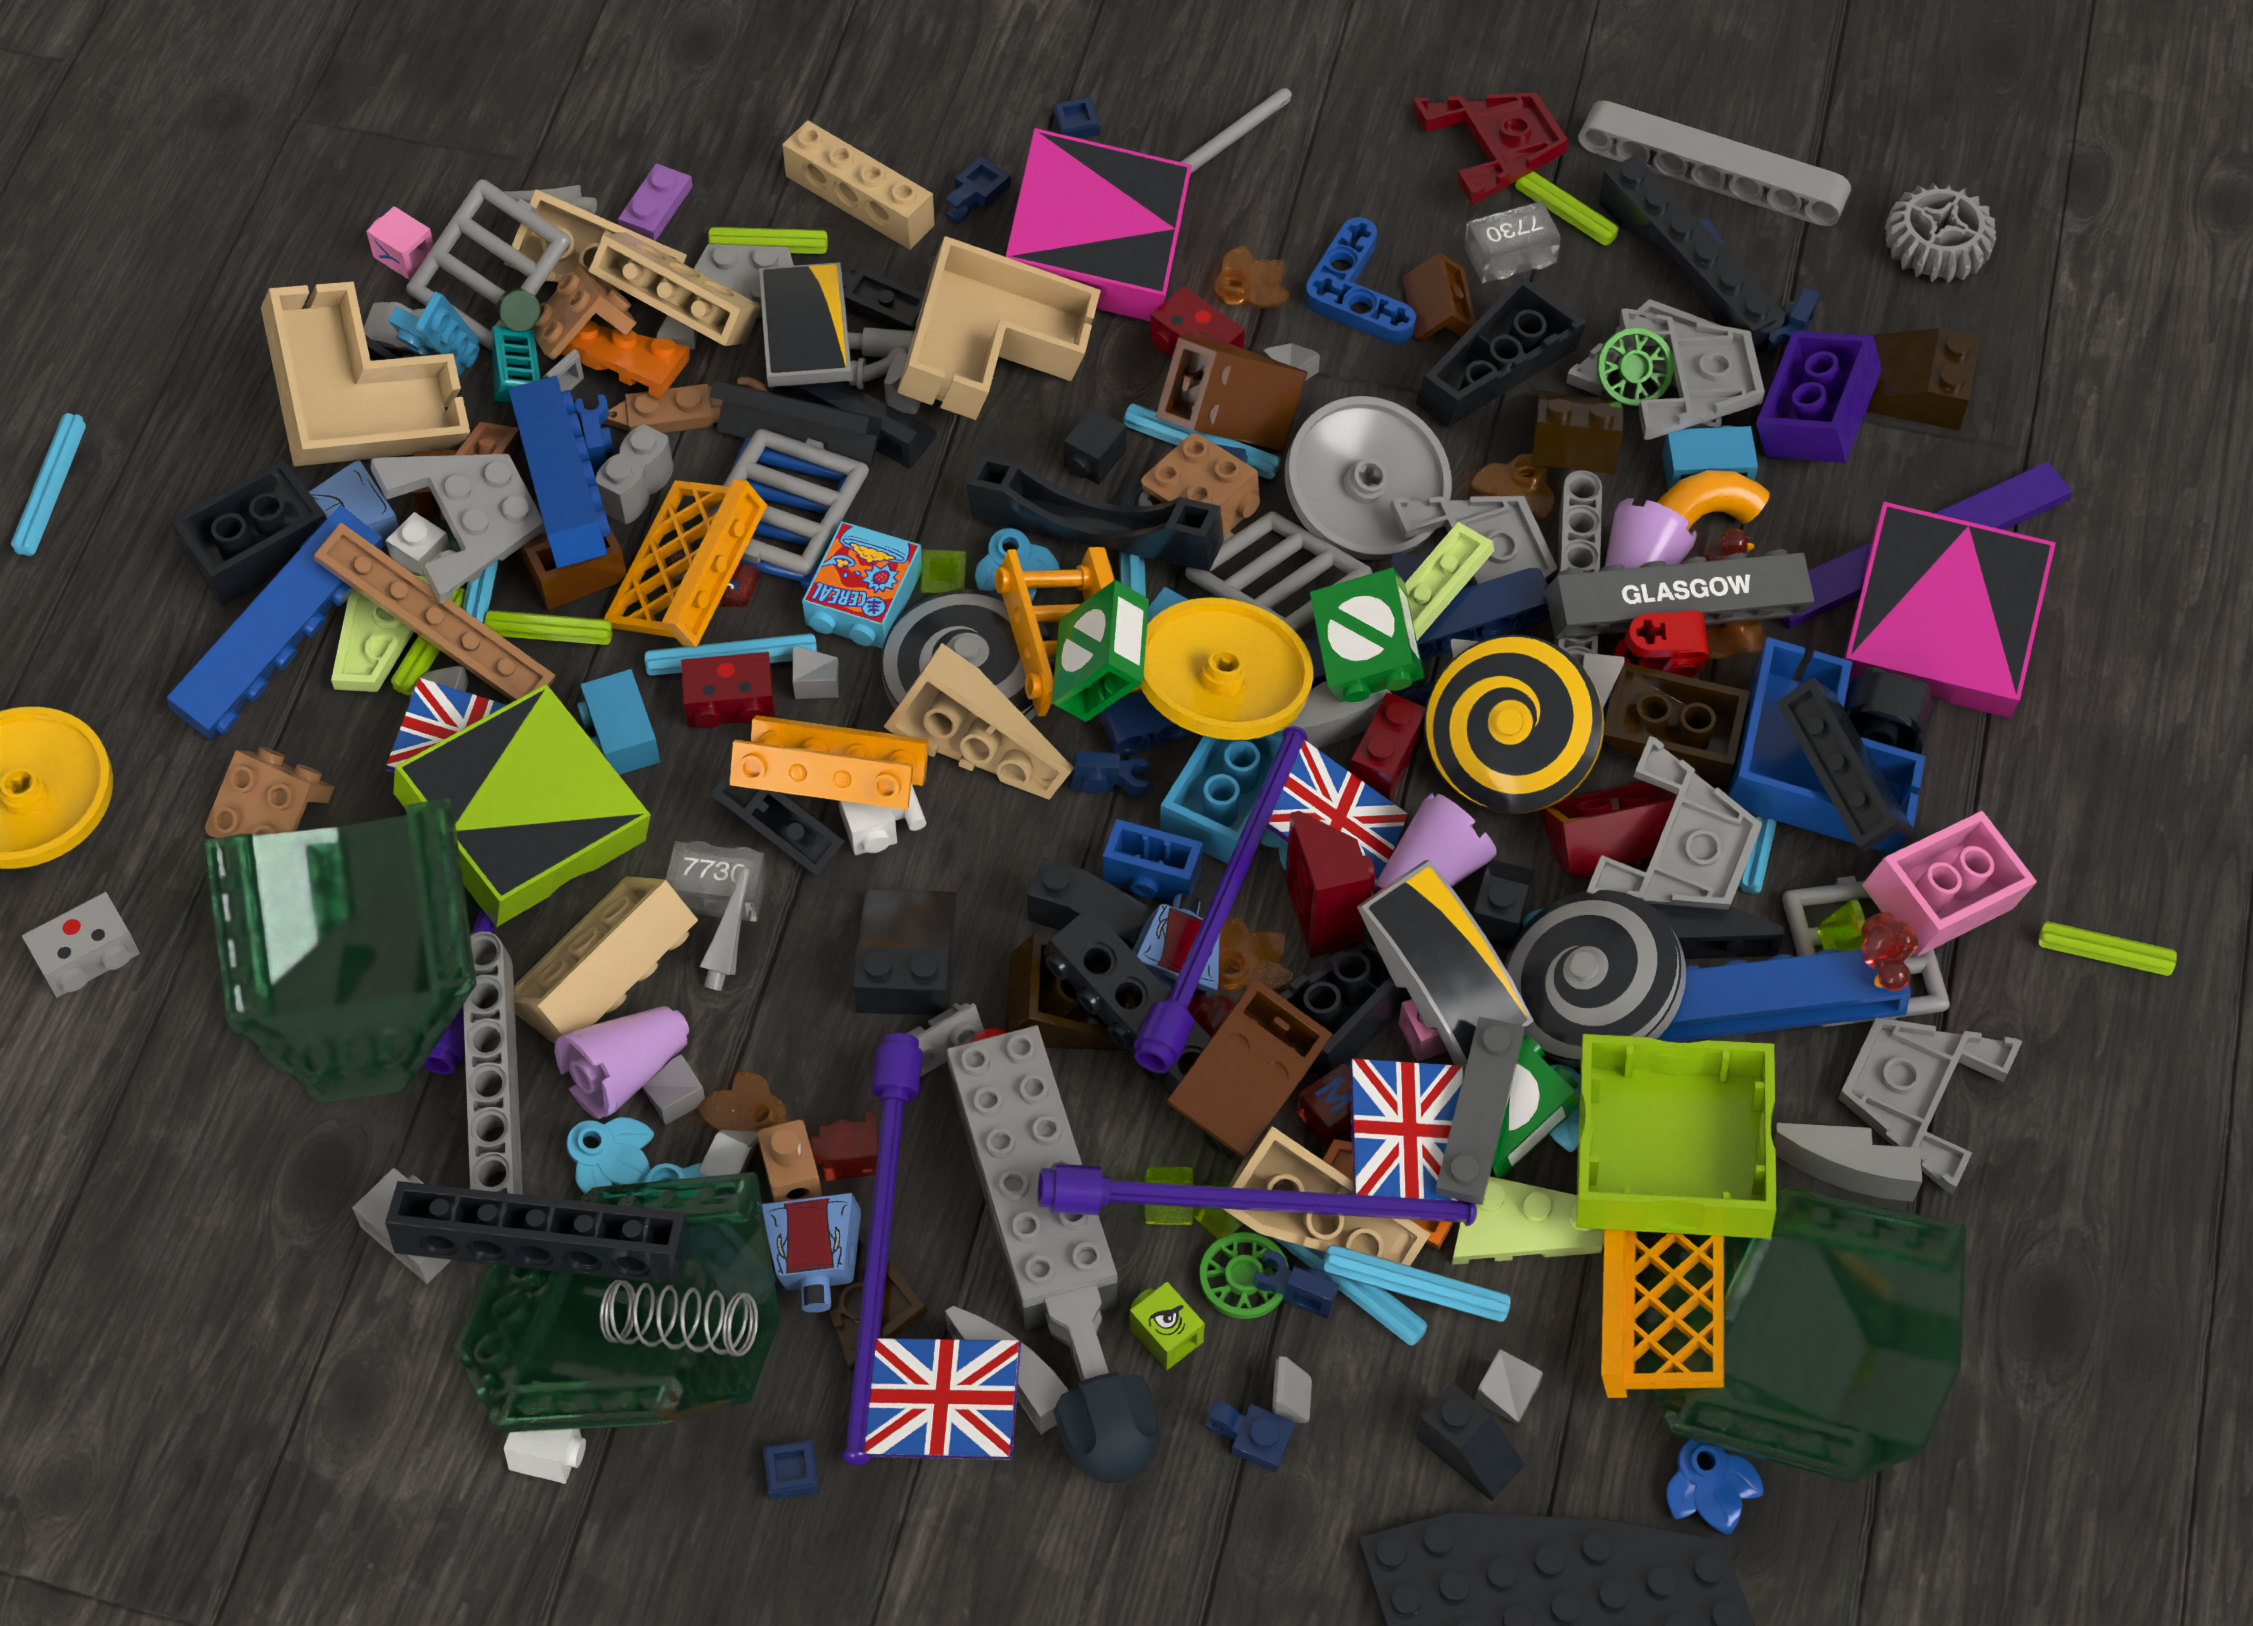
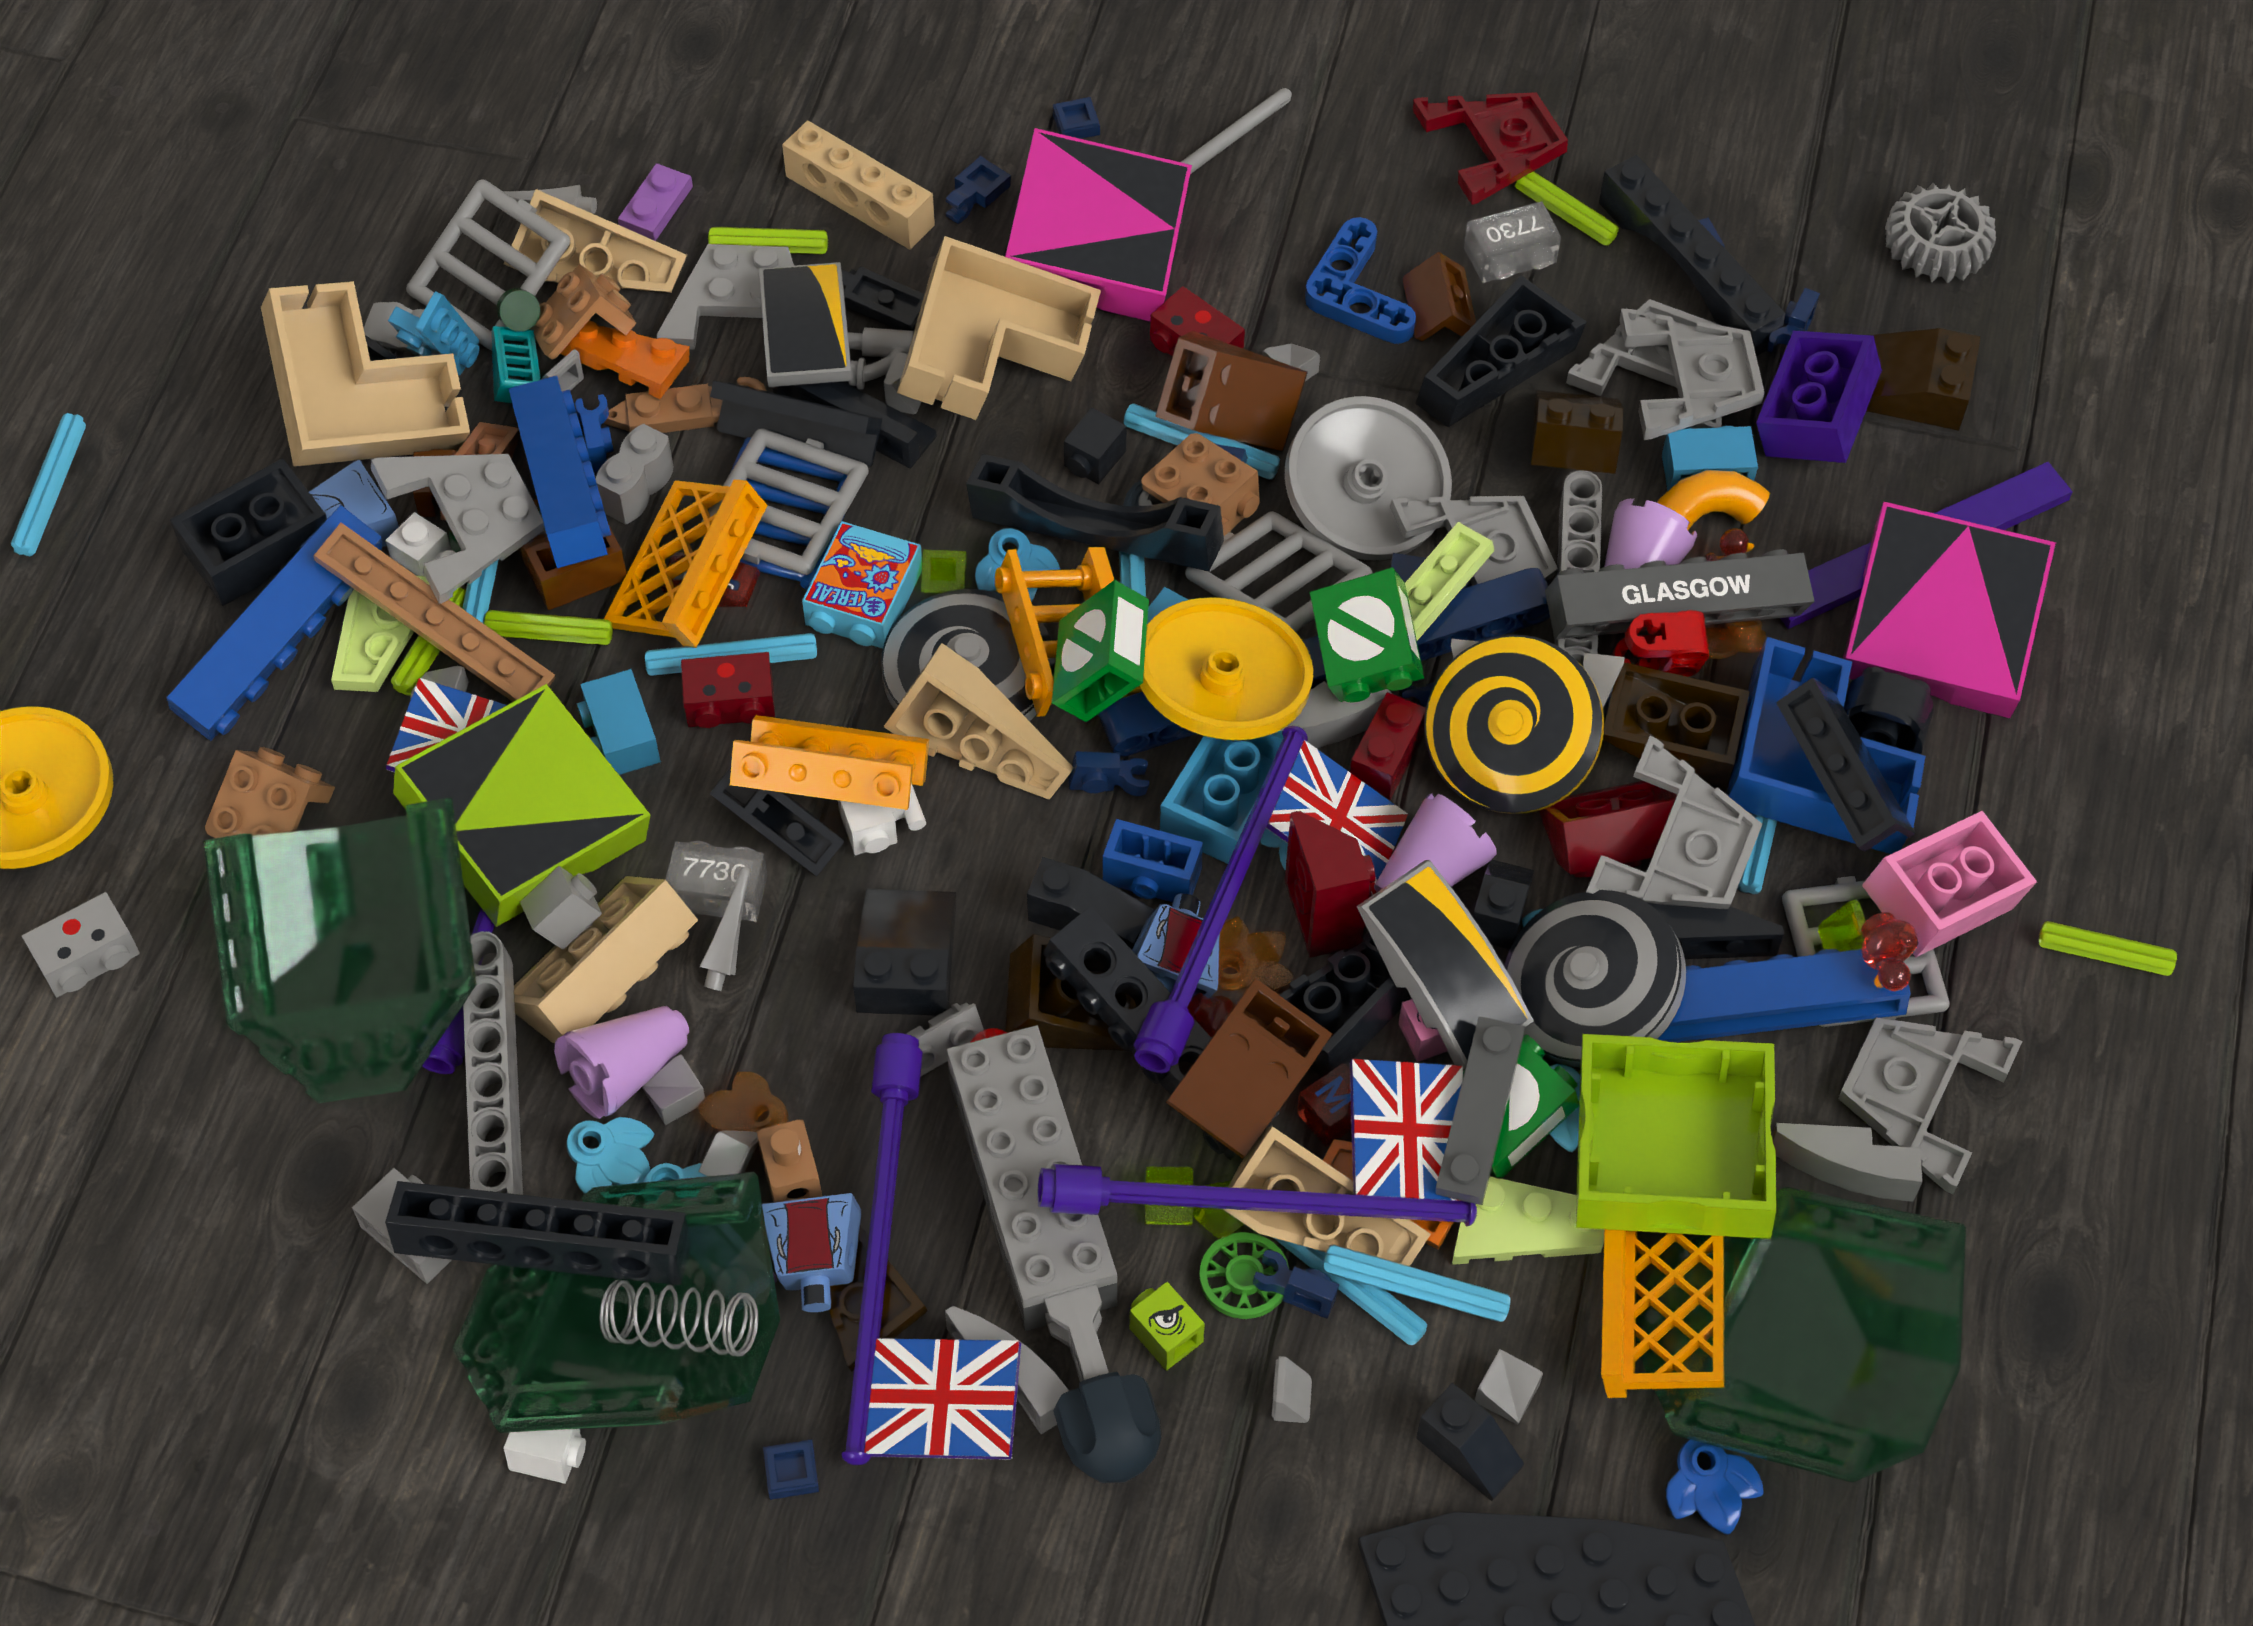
bright pink brick [366,206,434,280] -> none
tan brick [589,232,761,346] -> none
light grey slope [793,647,839,699] -> none
clear red brick [811,1112,879,1181] -> none
dark blue plate [1205,1400,1296,1472] -> none
clear orange plate [1214,245,1290,308] -> none
clear orange plate [1471,454,1554,519] -> none
light grey beam [1578,100,1851,226] -> none
bright green wheel [1596,328,1674,406] -> none
none -> light grey brick [520,866,602,950]

